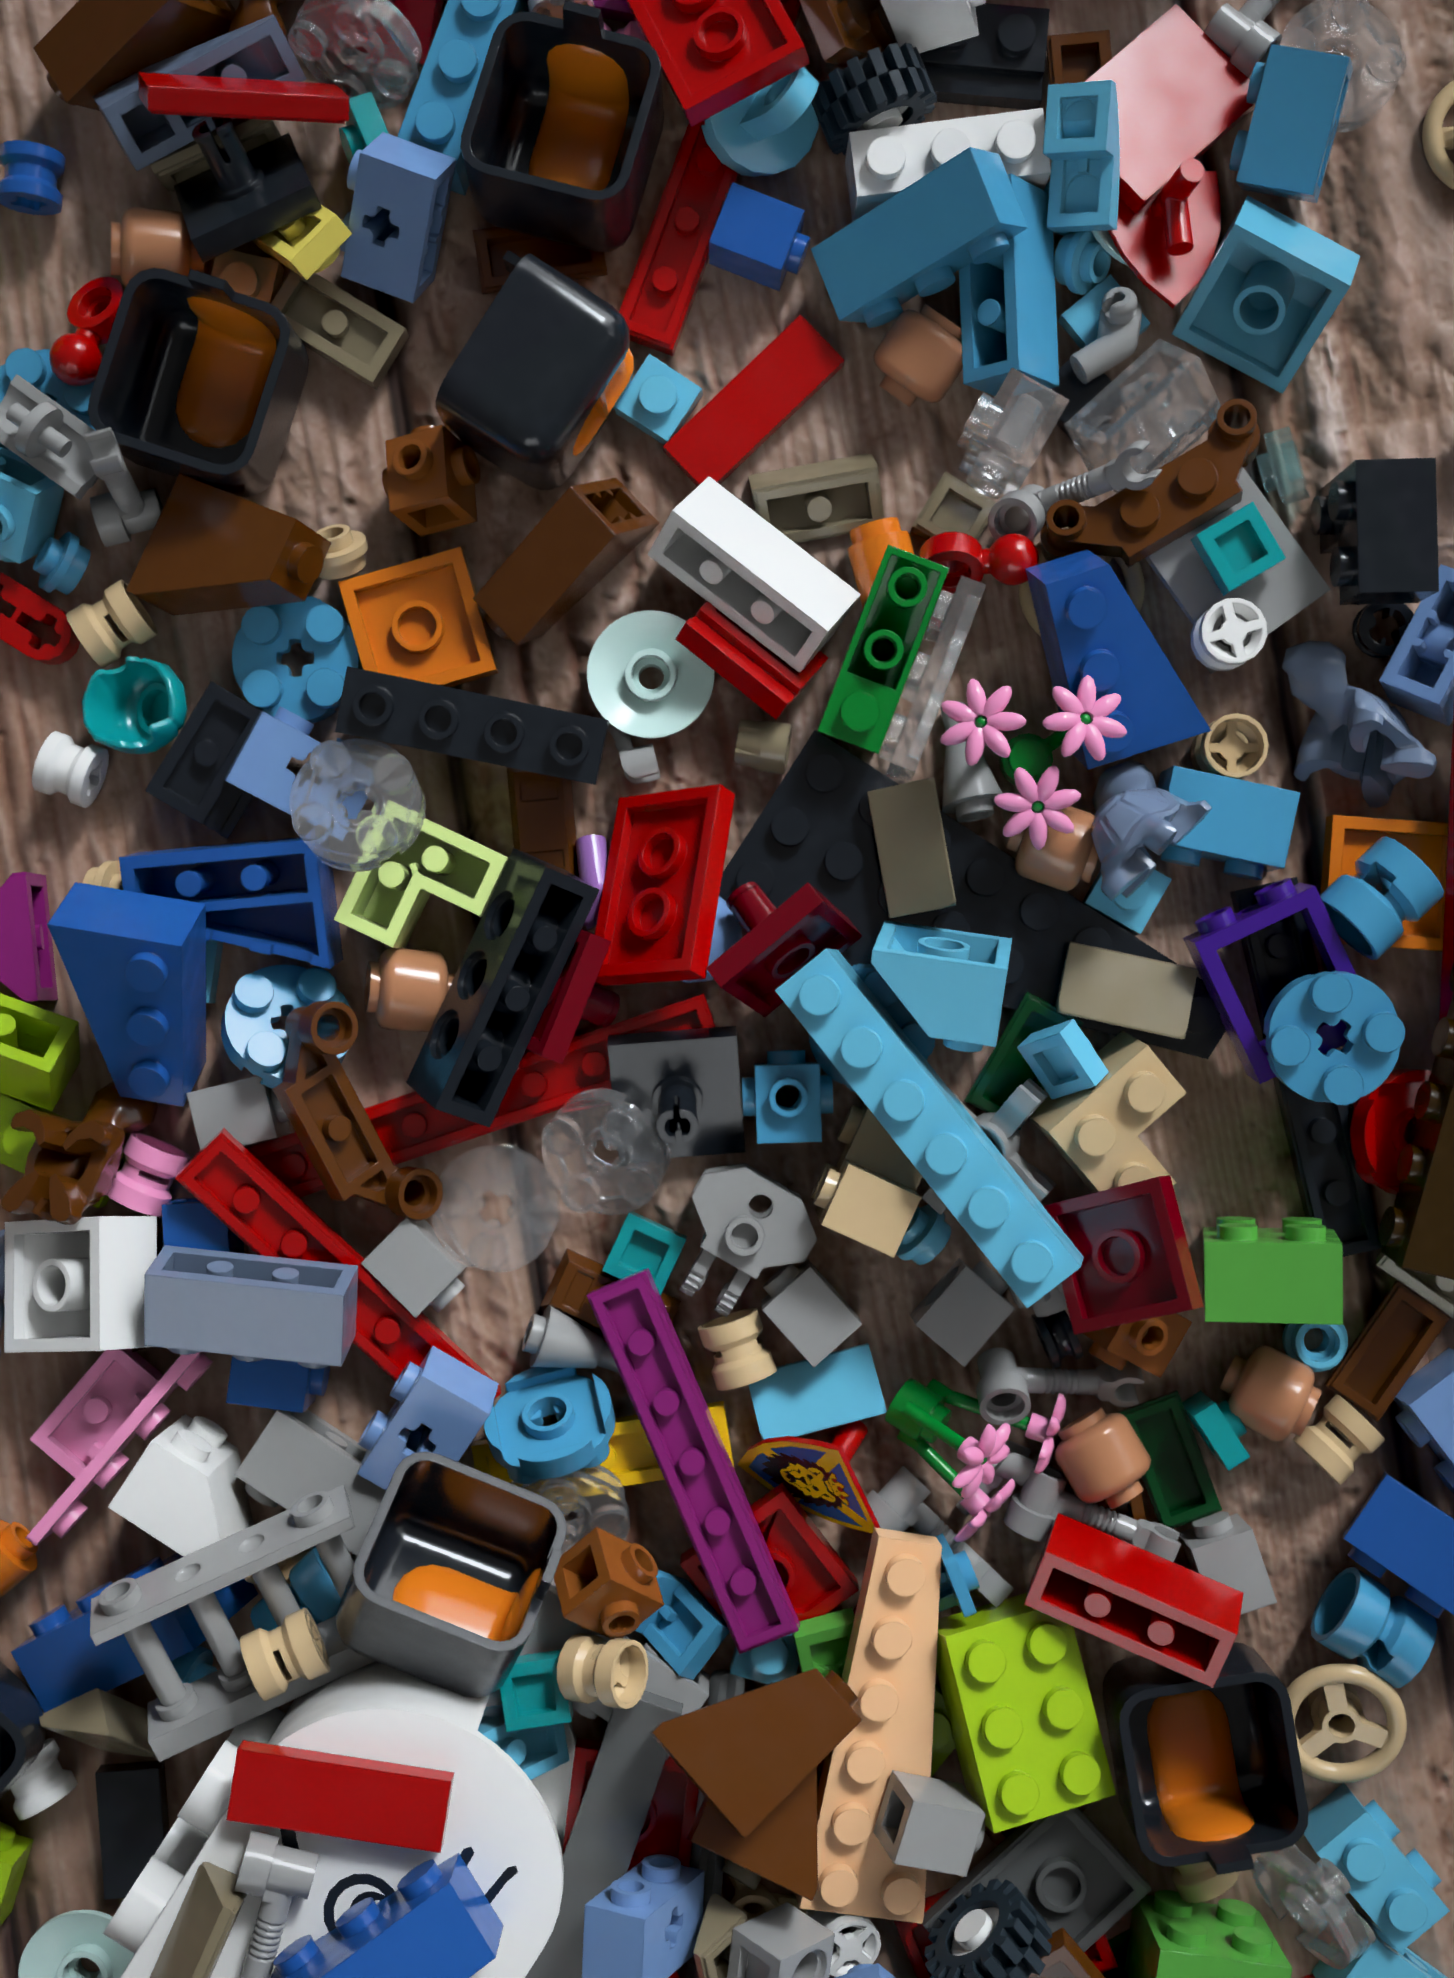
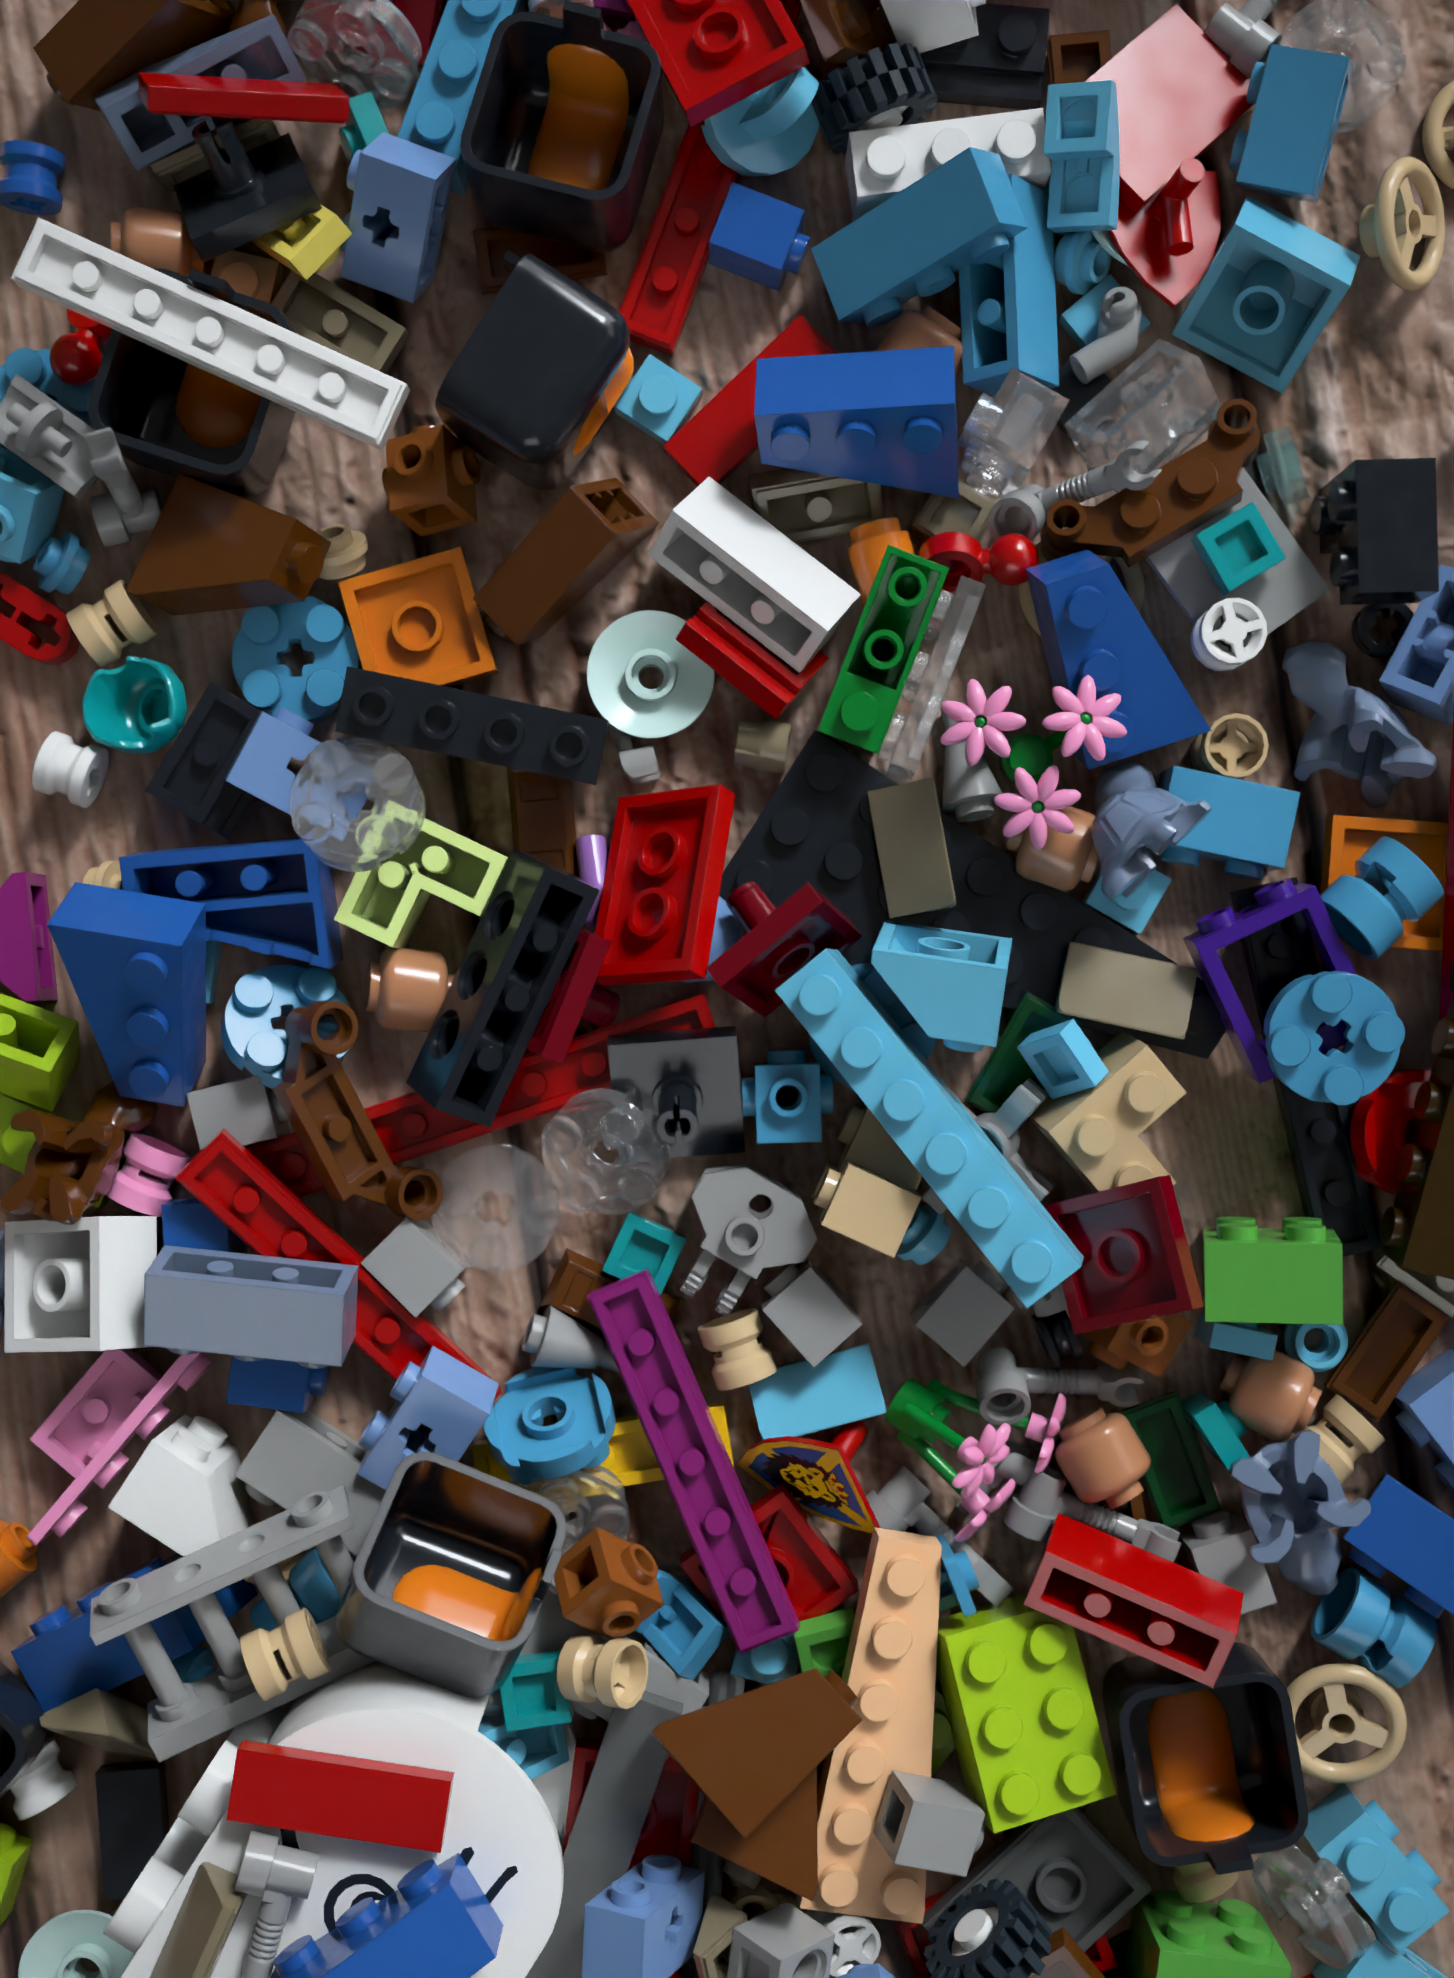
none -> white tile [11,217,410,451]
none -> blue wedge [754,346,959,498]
none -> medium azure plate [1195,1313,1278,1361]
none -> sand blue animal [1229,1429,1371,1595]
none -> tan piece [1359,157,1445,291]

